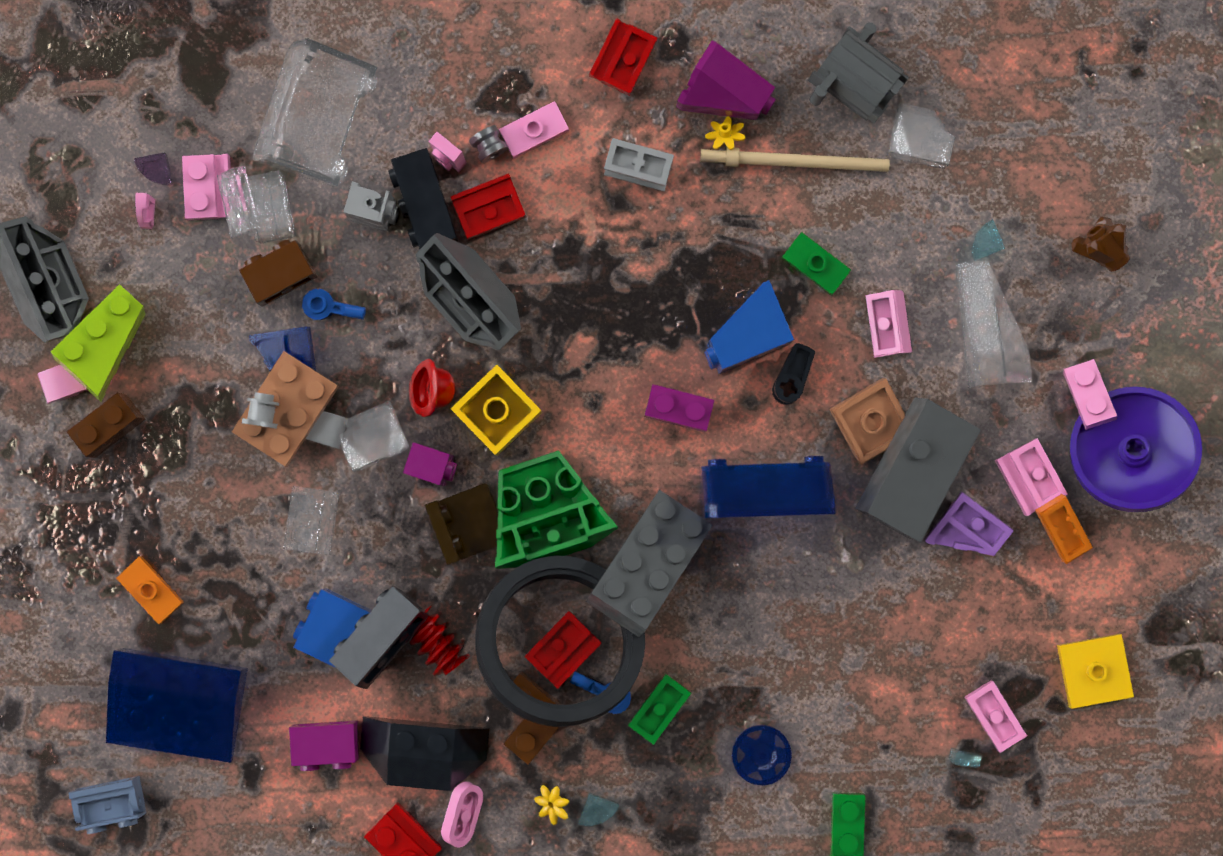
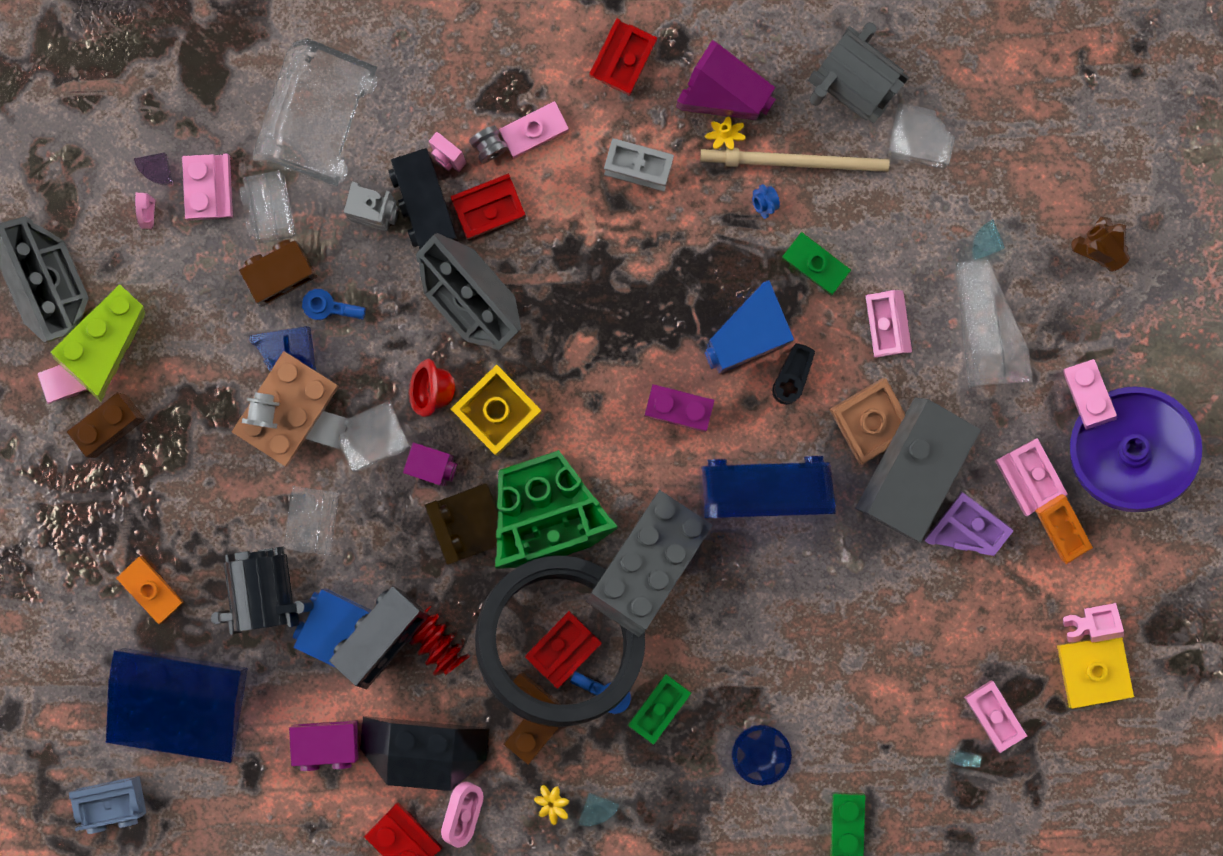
clear plate [216,166,260,238] -> none
none -> black container [211,546,314,635]
none -> blue plate [752,184,780,219]
none -> bright pink plate [1063,603,1124,643]

